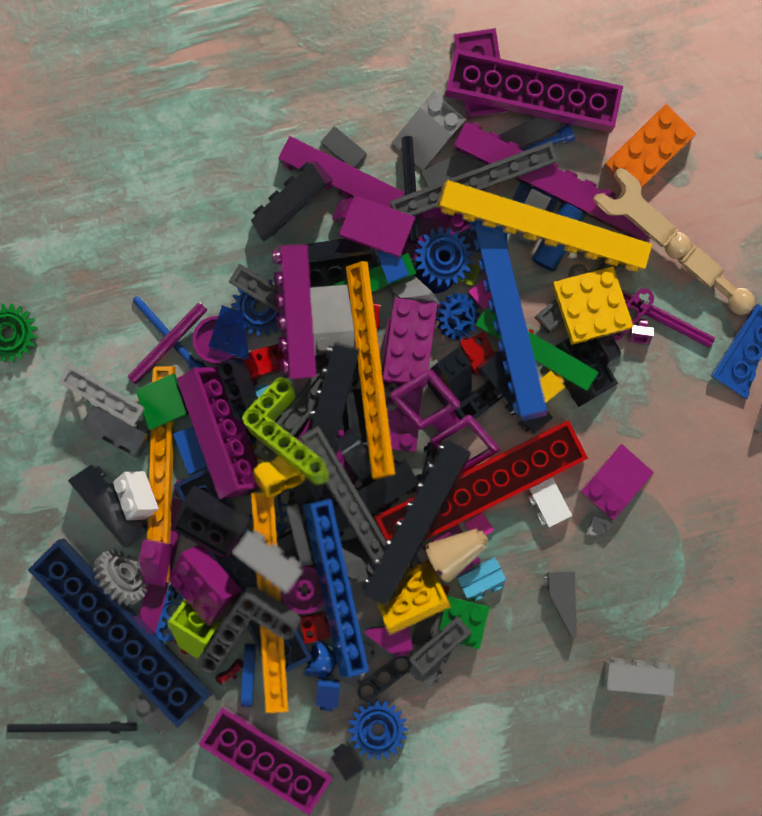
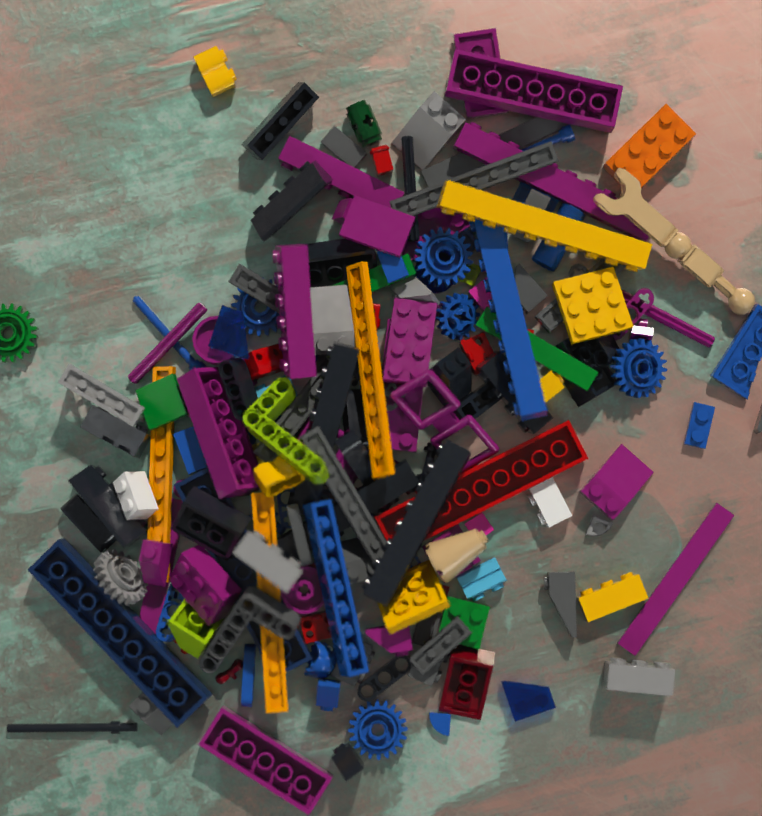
none -> black beam [60,493,117,553]
none -> yellow brick [193,46,237,98]
none -> black brick [241,82,319,160]
none -> dark green piece [346,100,382,148]
none -> red piece [370,145,394,177]
none -> blue tile [429,712,451,736]
none -> dark red slope [439,645,495,720]
none -> clear blue wing [501,680,556,722]
none -> dark grey slope [514,264,548,314]
none -> yellow brick [576,571,648,622]
none -> blue gear [610,338,667,398]
none -> magenta tile [617,503,734,656]
none -> blue plate [683,402,715,449]

